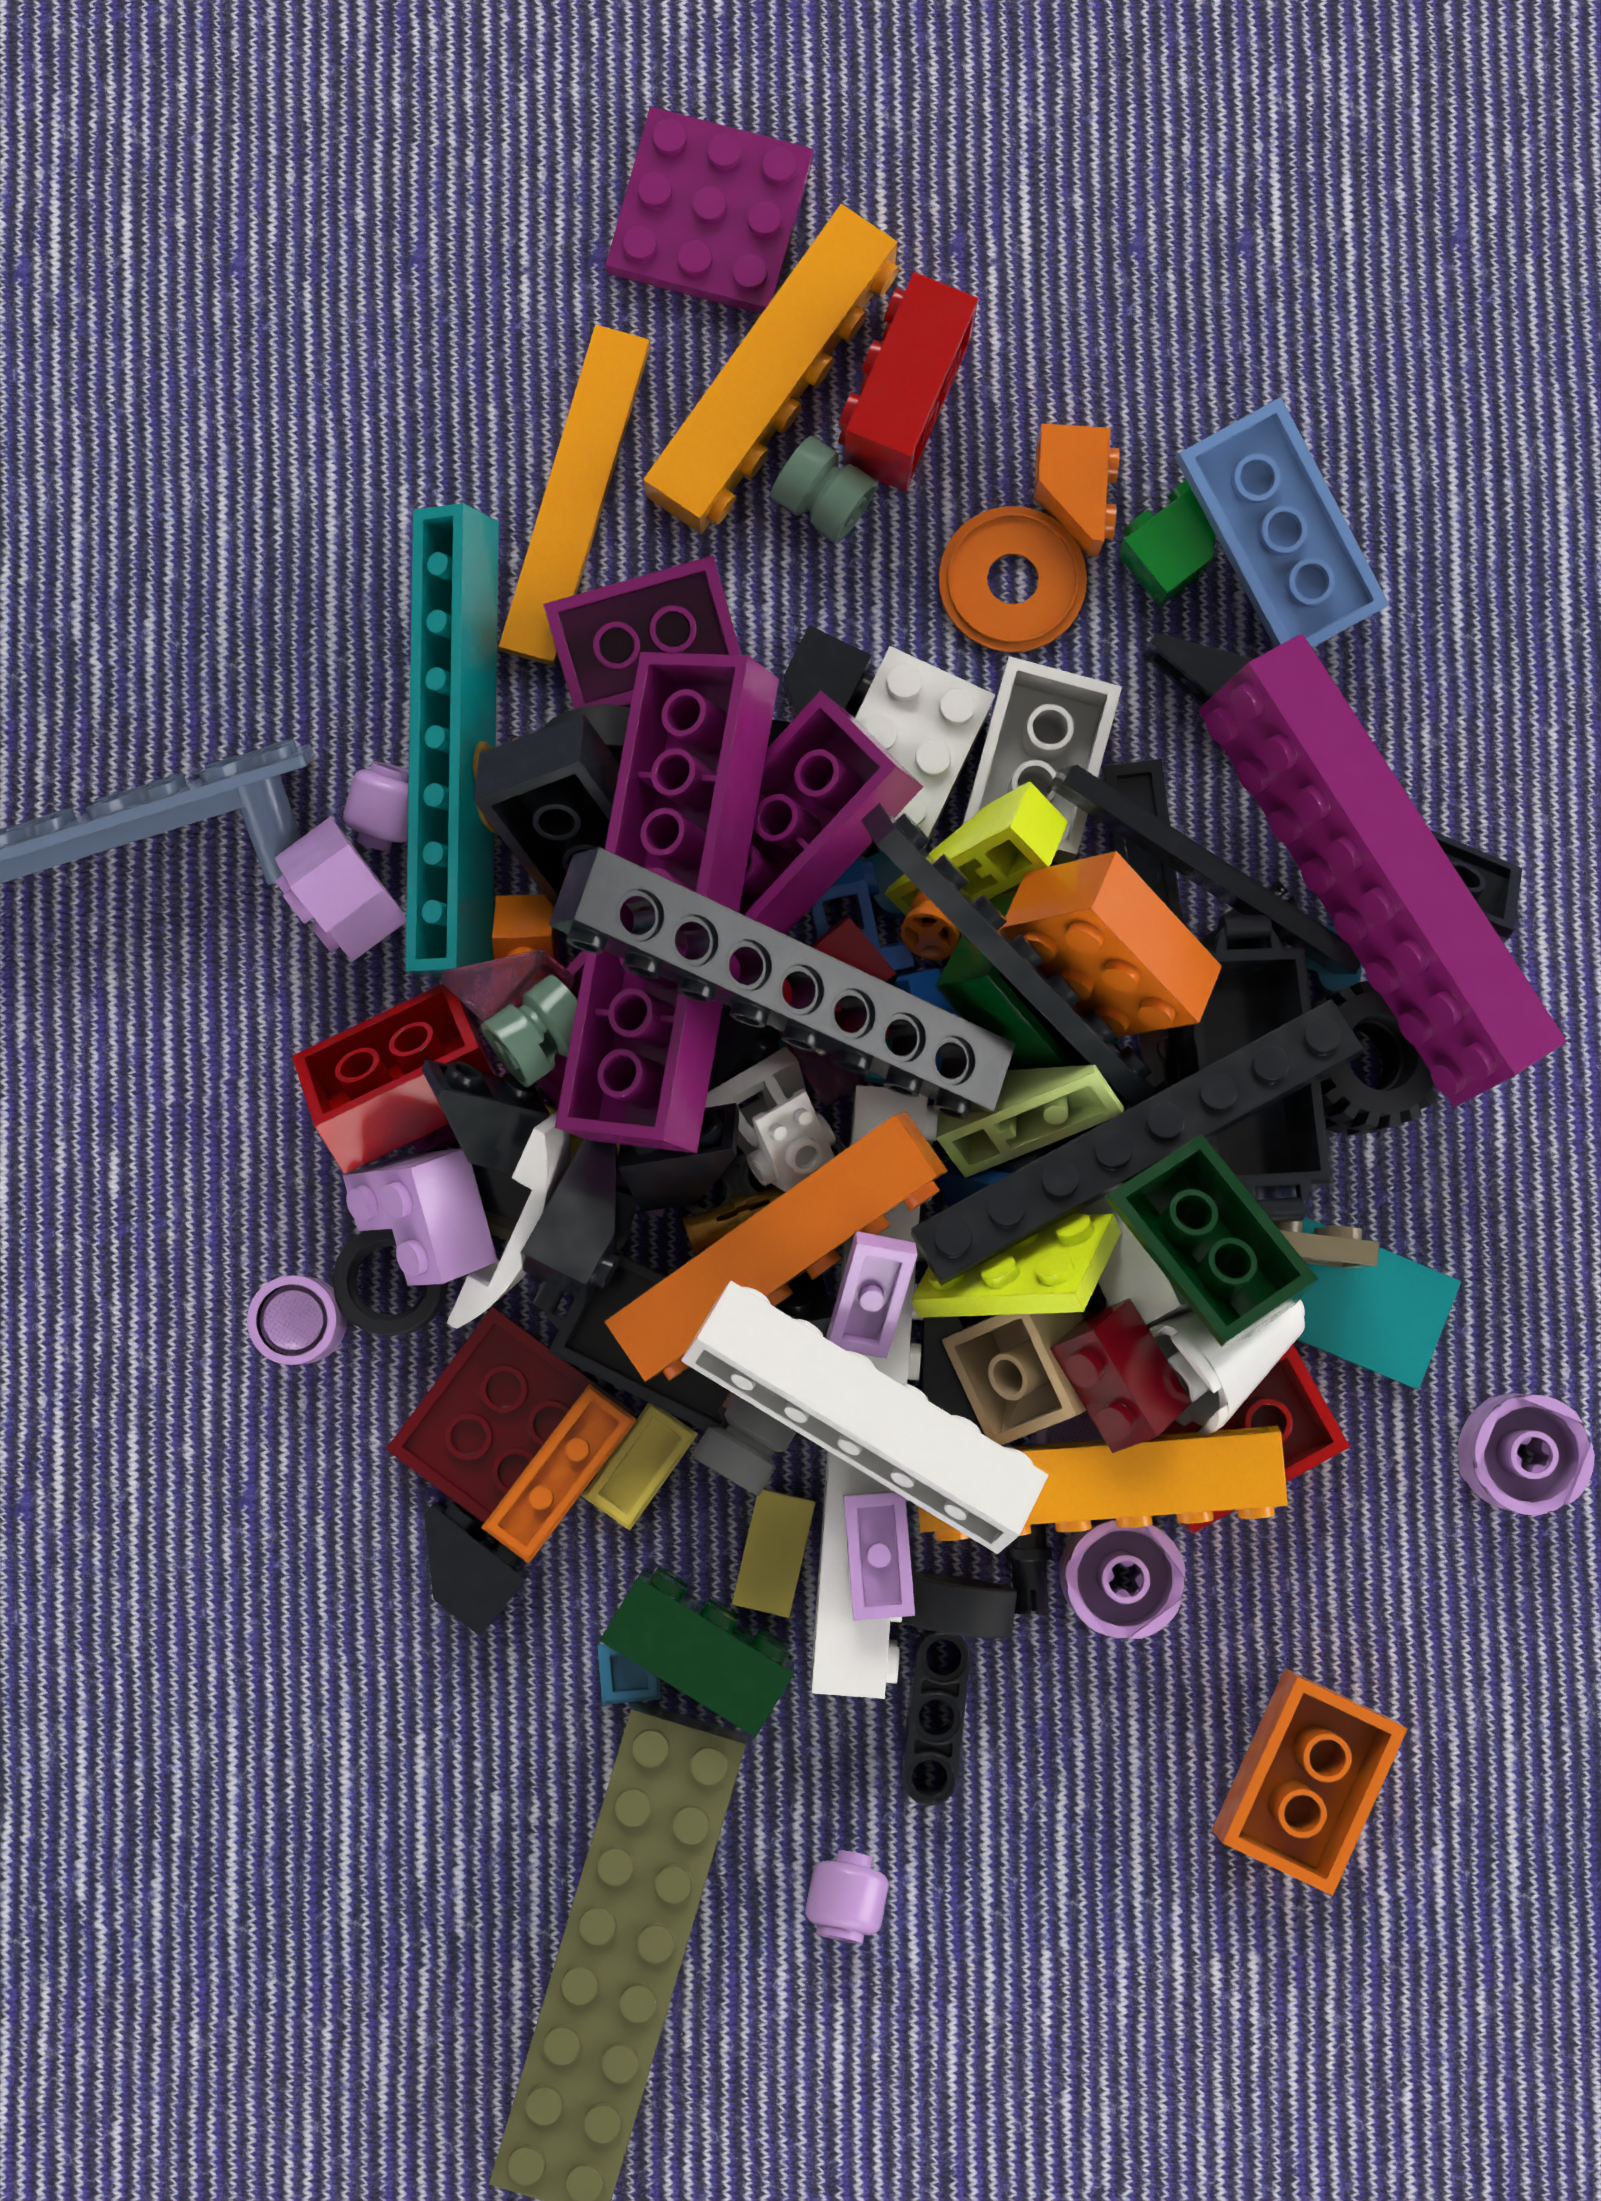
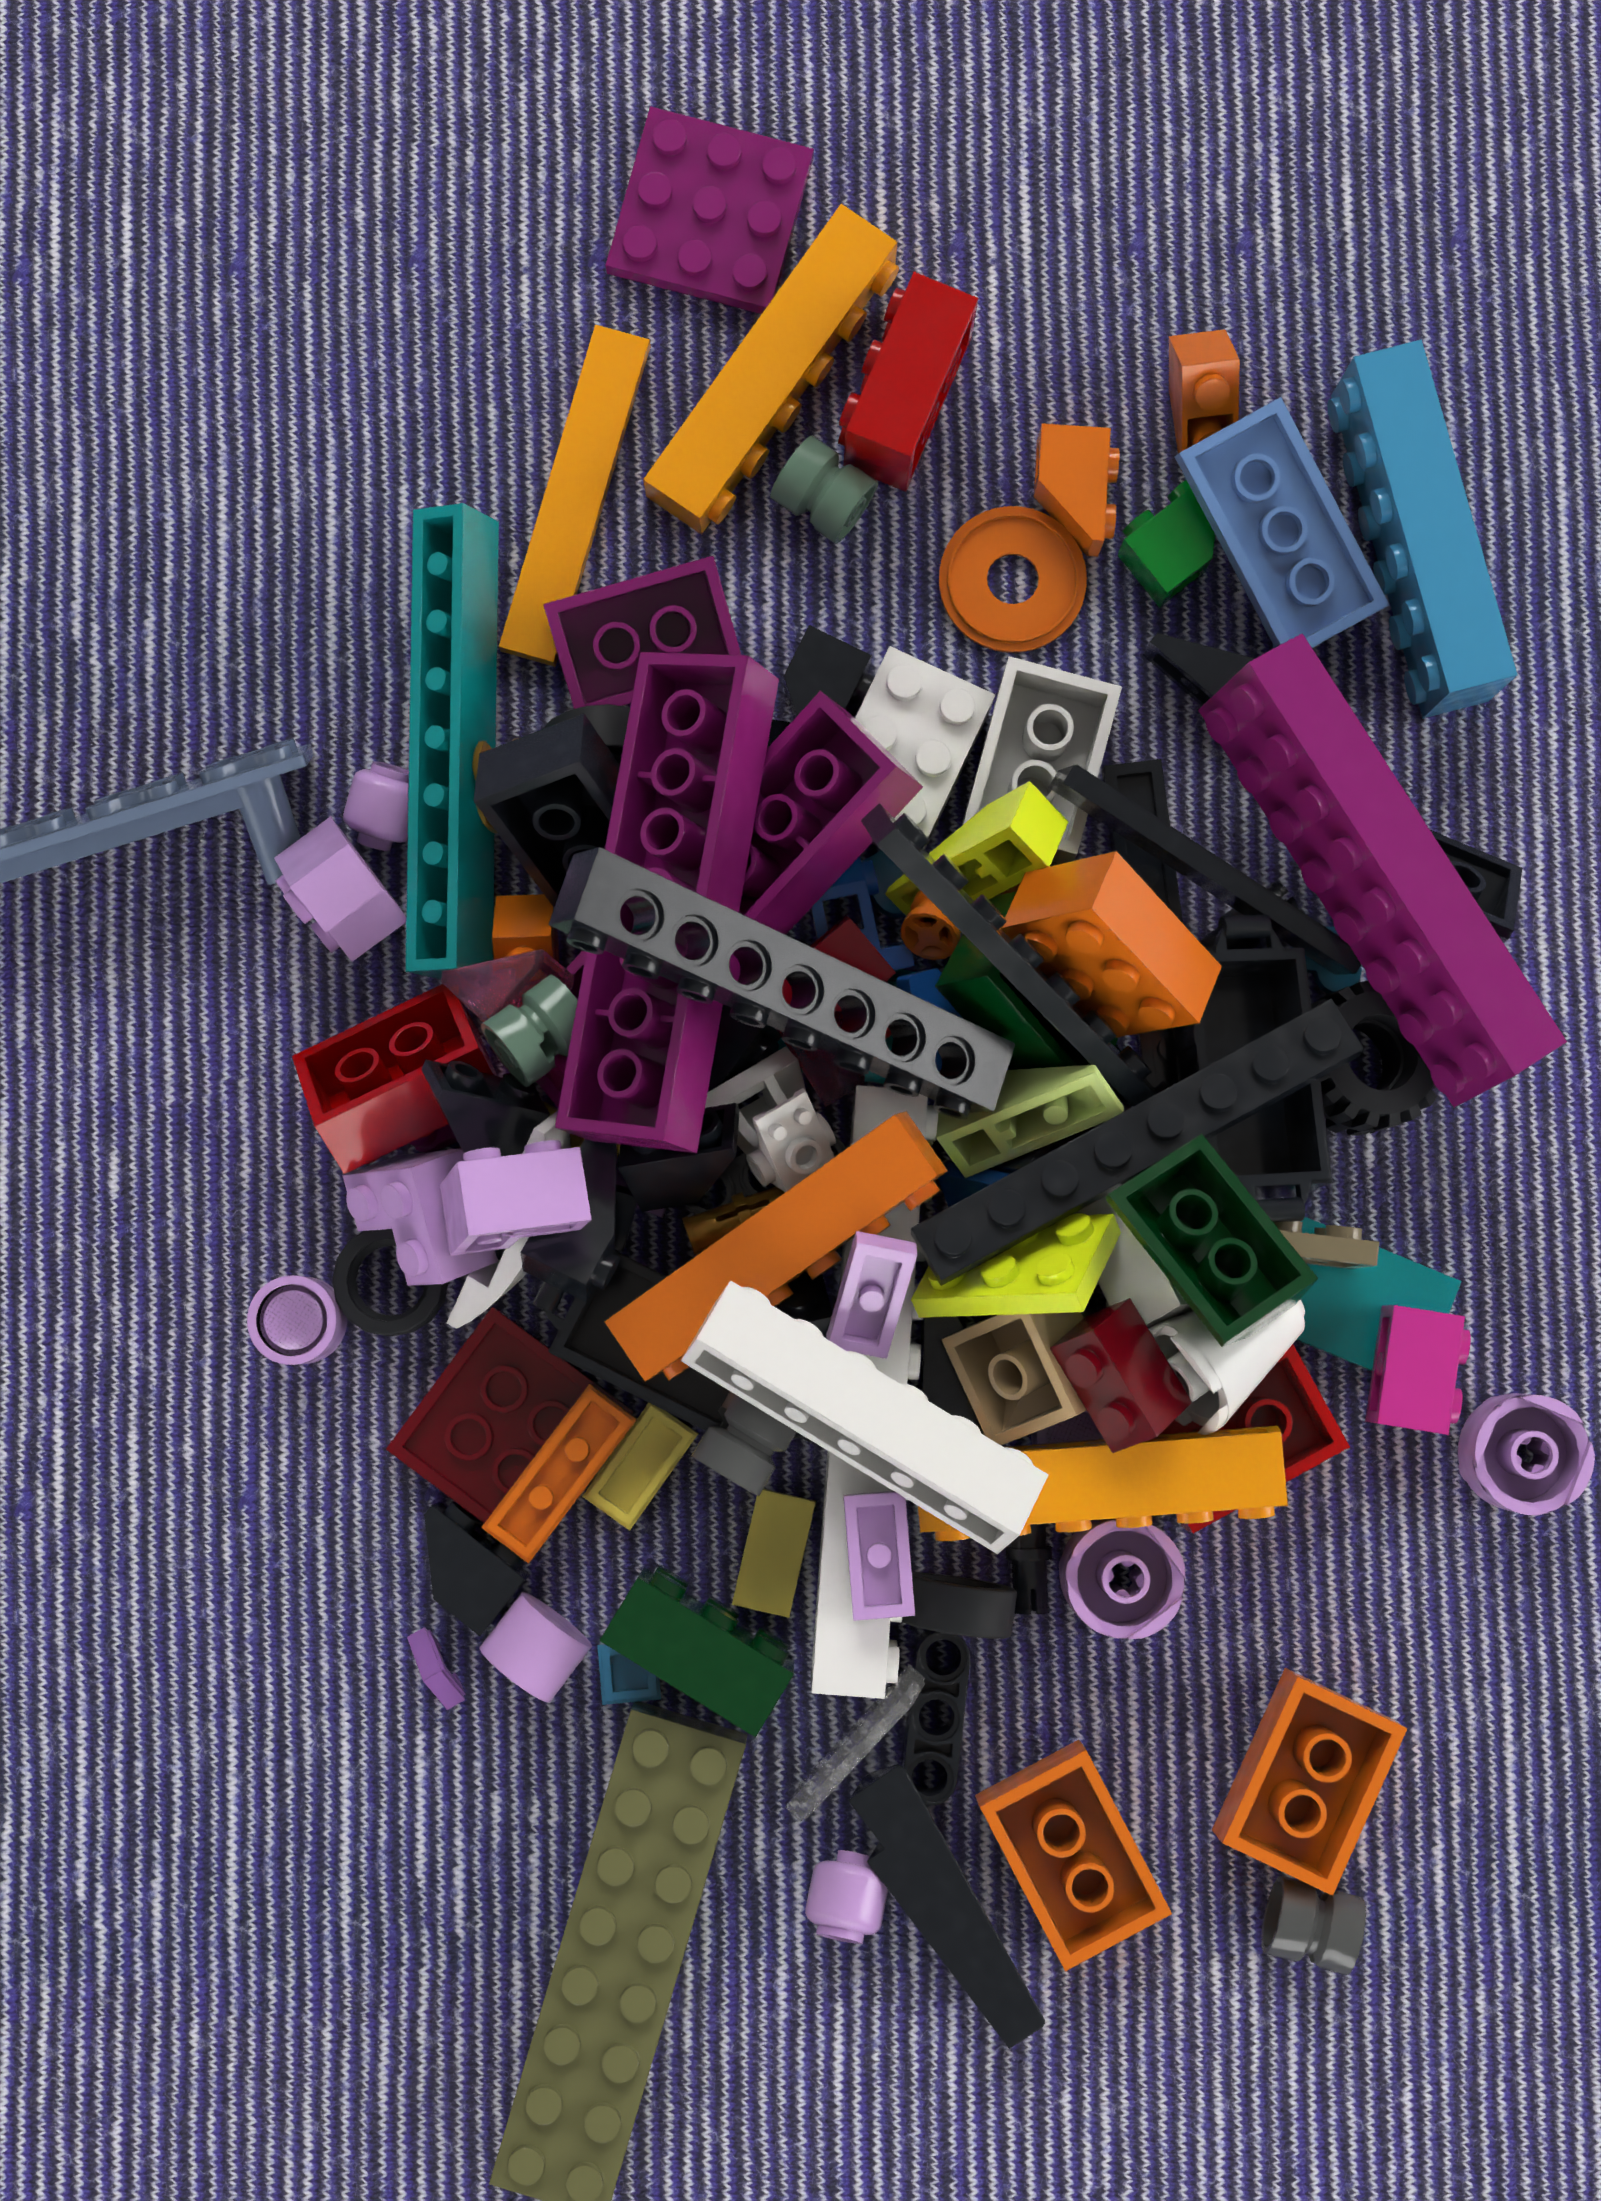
none -> medium lavender tile [407,1627,466,1710]
none -> lavender brick [439,1140,592,1256]
none -> lavender piece [479,1592,592,1702]
none -> clear tile [785,1664,925,1821]
none -> black wedge [848,1764,1045,2049]
none -> orange brick [975,1740,1172,1972]
none -> orange slope [1169,329,1240,471]
none -> dark grey wheel [1261,1876,1366,1975]
none -> dark azure brick [1327,339,1518,719]
none -> dark pink brick [1365,1305,1471,1435]

